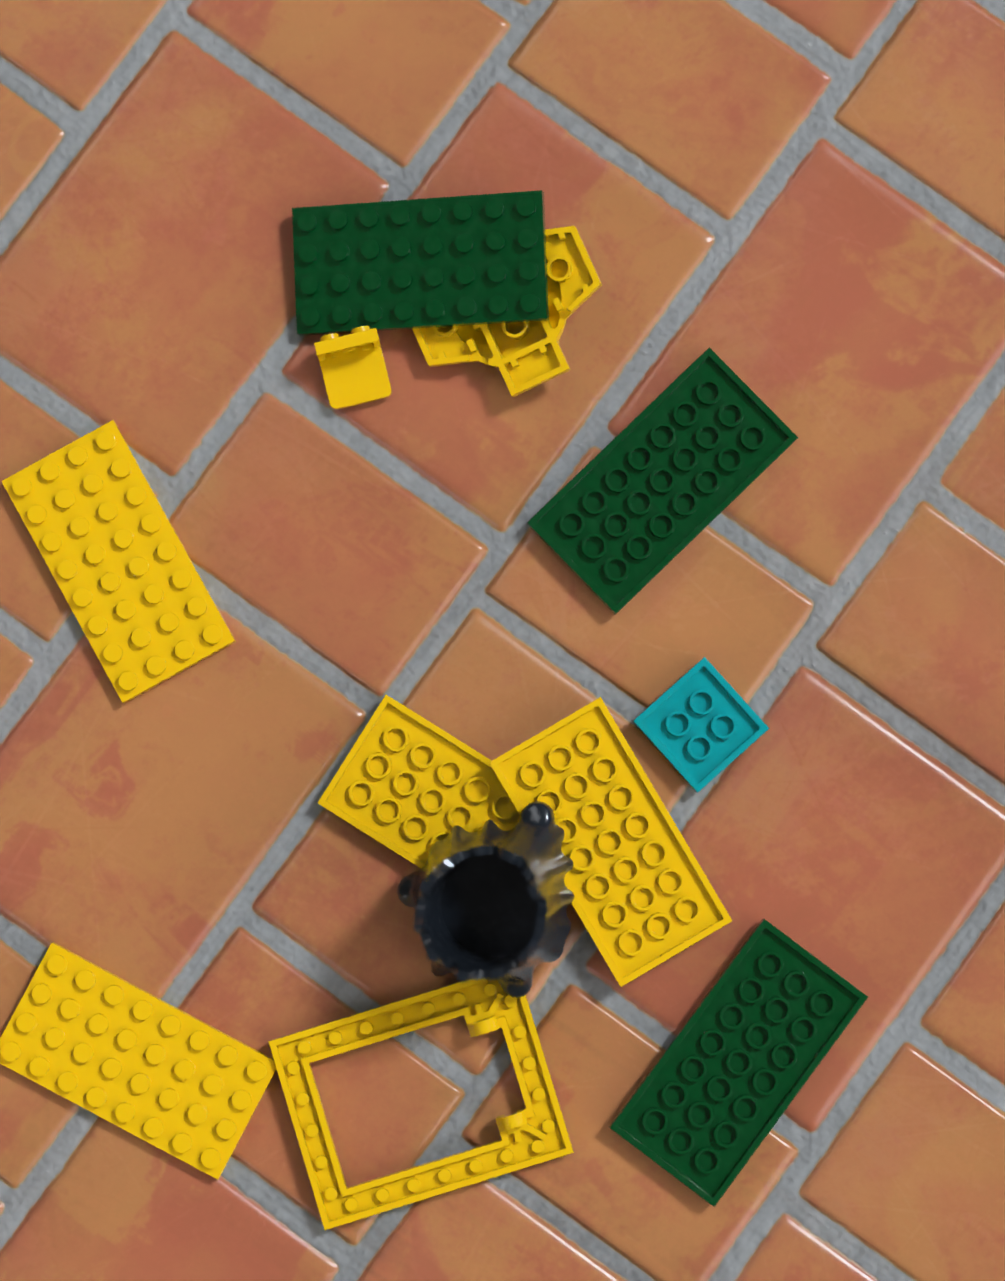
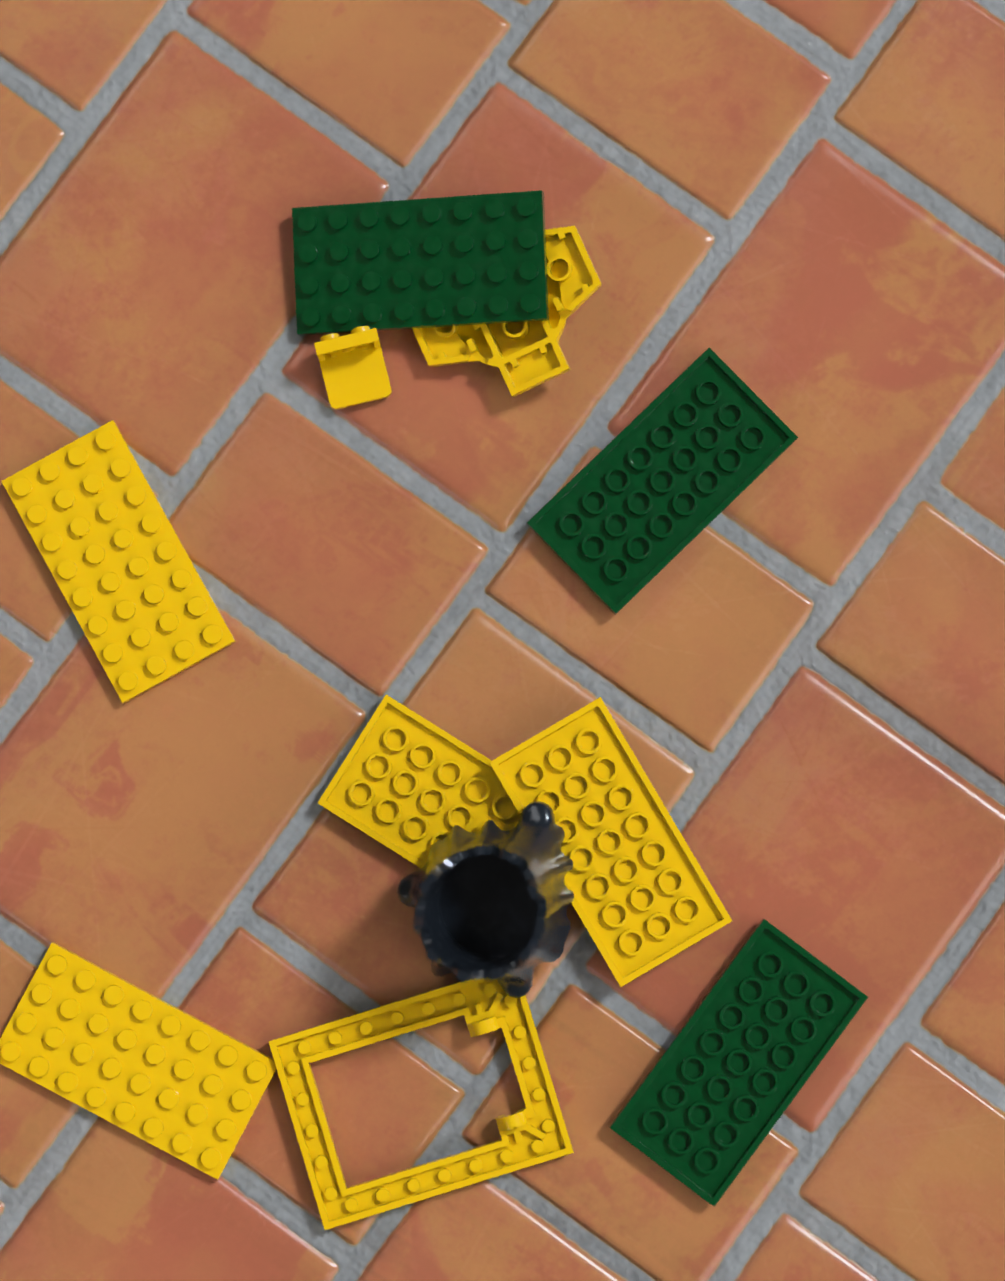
teal plate [633,657,769,793] -> none

